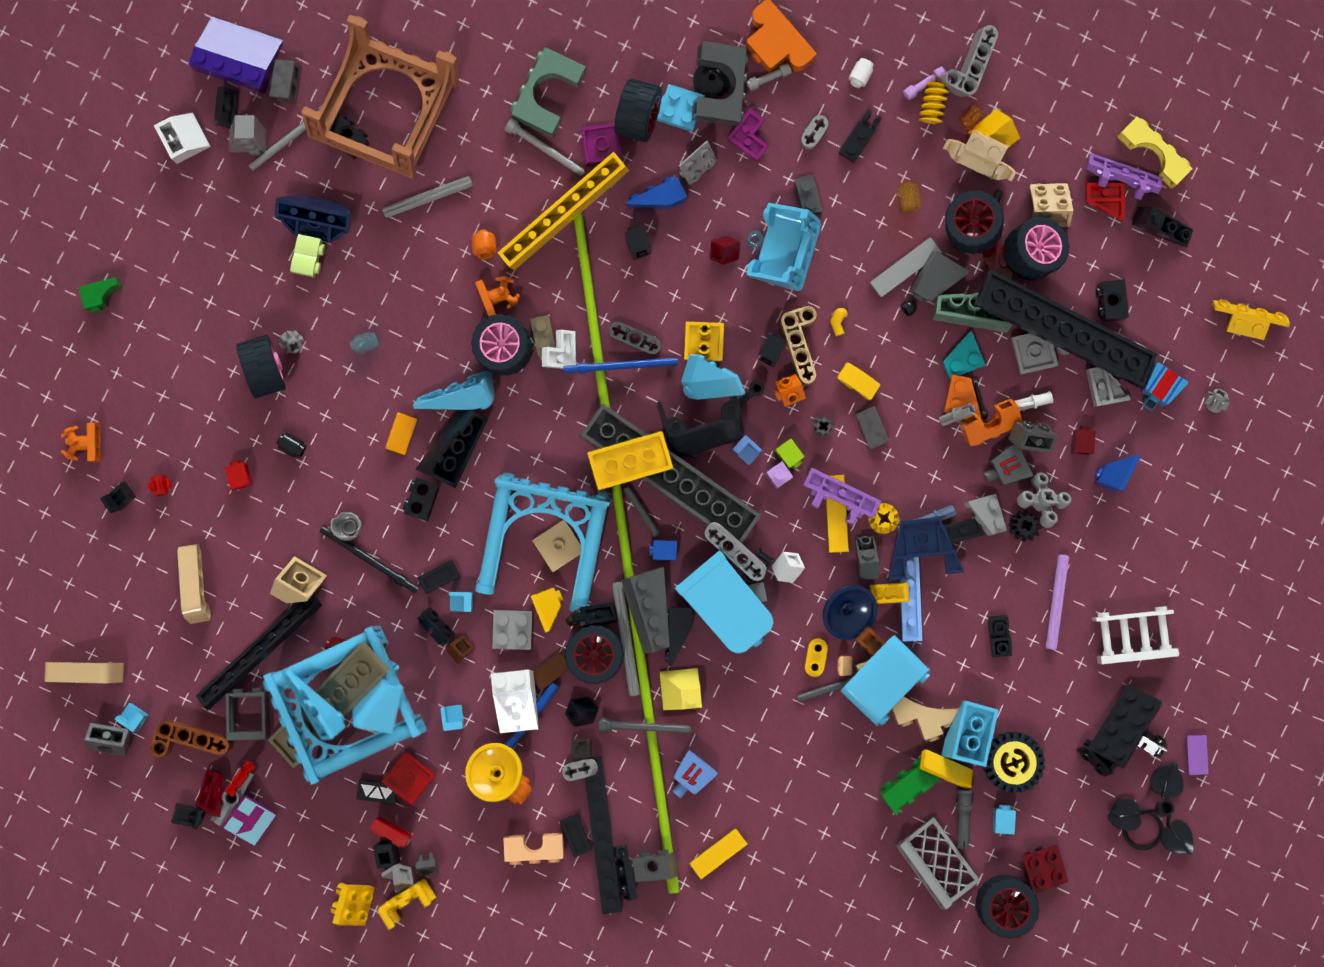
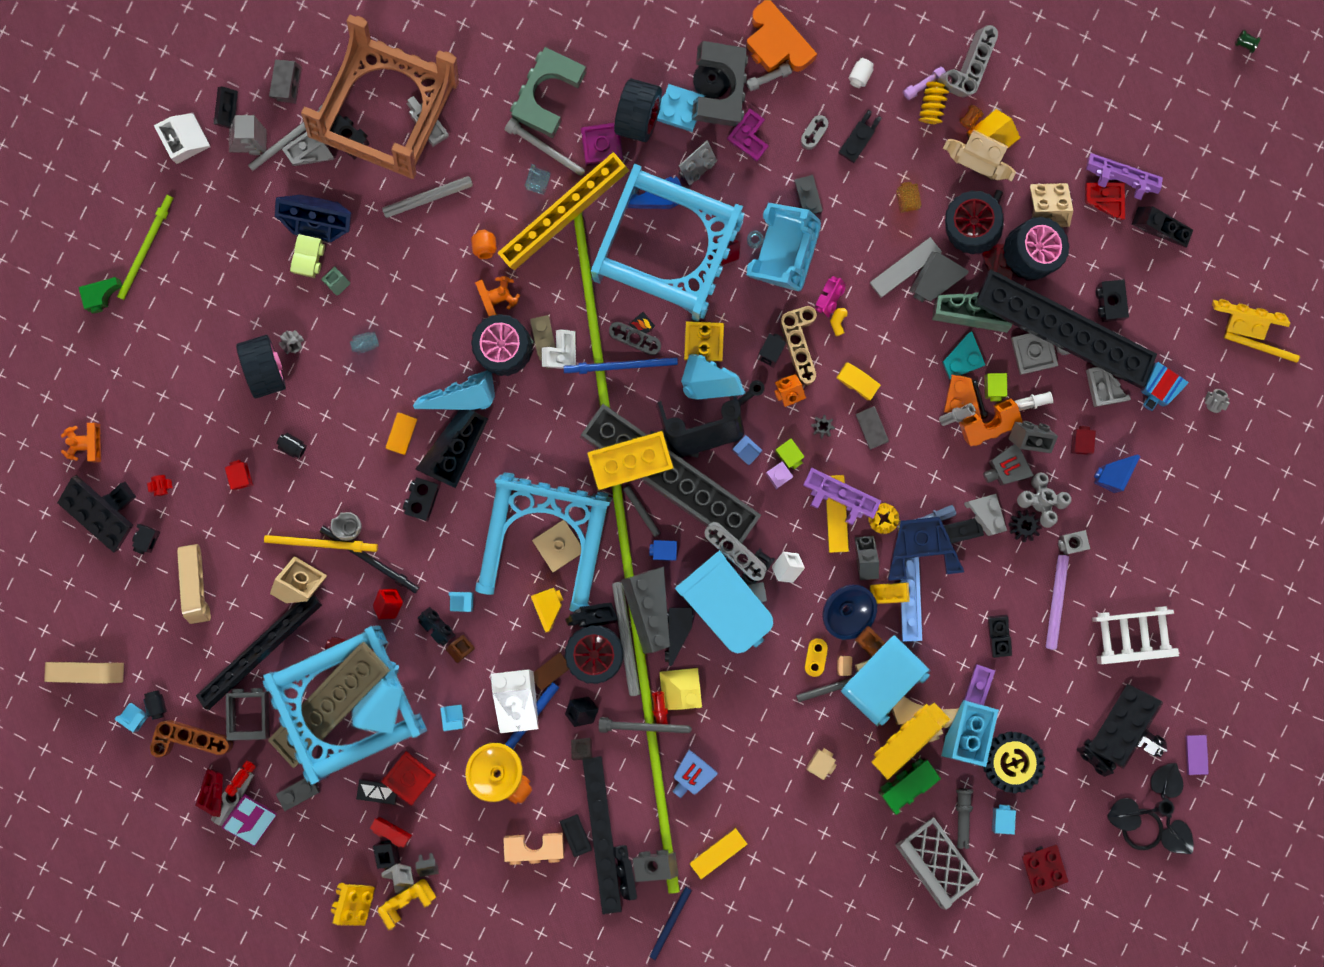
dark grey brick [84,723,131,756] -> none
black bracket [171,803,204,830] -> none
slope [188,17,284,94] -> none
medium azure wedge [281,669,346,740] -> none
black tile [417,560,461,594] -> none
light grey plate [492,610,533,650] -> none
light grey beam [562,759,598,781] -> none
black brick [625,225,651,261] -> none
black hinge [900,300,917,317] -> none
yellow tile [920,749,973,789] -> none
wheel [975,875,1039,939] -> none
light yellow arch [1117,116,1193,189] -> none
none -> black plate [57,475,133,553]
none -> lime bar [117,195,174,300]
none -> black brick [132,524,160,555]
none -> black brick [143,690,167,720]
none -> yellow bar [264,535,378,553]
none -> dark grey plate [276,779,320,811]
none -> light grey wing [282,132,335,166]
none -> sand green slope [321,267,350,296]
none -> red panel [373,589,403,620]
none -> light grey hinge [407,96,449,147]
none -> clear light blue panel [525,164,551,195]
none -> medium azure arch [591,164,745,322]
none -> black sticker [629,312,655,338]
none -> dark blue bar [649,887,692,960]
none -> red pin [652,692,668,724]
none -> tan brick [806,748,836,780]
none -> dark pink hinge [815,276,846,318]
none -> yellow brick [872,703,951,779]
none -> medium lavender plate [964,664,995,706]
none -> lime brick [984,373,1007,402]
none -> light grey brick [1058,530,1090,555]
none -> yellow bar [1224,331,1300,363]
none -> dark green bush [1235,30,1261,53]

